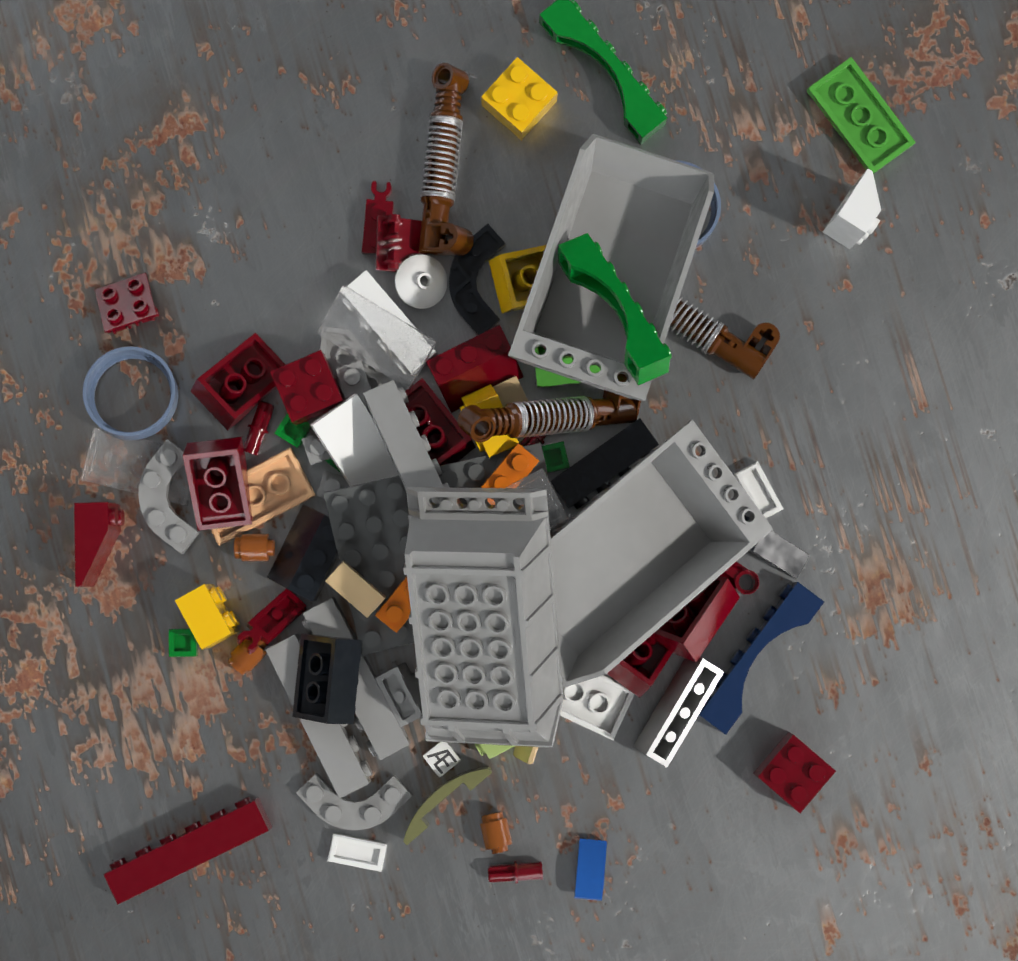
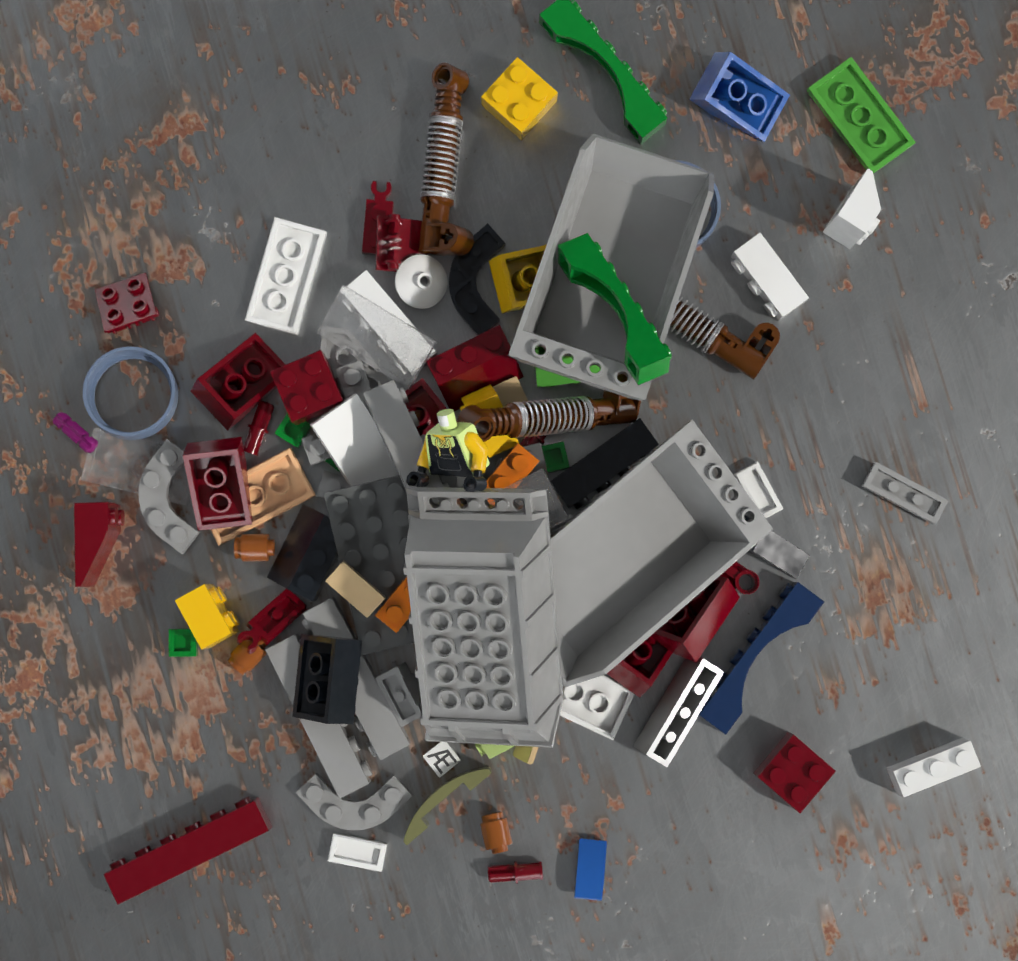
none -> magenta axle [53,412,98,453]
none -> white tile [245,217,327,336]
none -> torso [406,409,490,492]
none -> blue slope [689,52,790,142]
none -> white brick [731,233,809,321]
none -> light grey plate [861,462,949,525]
none -> white brick [886,738,981,797]

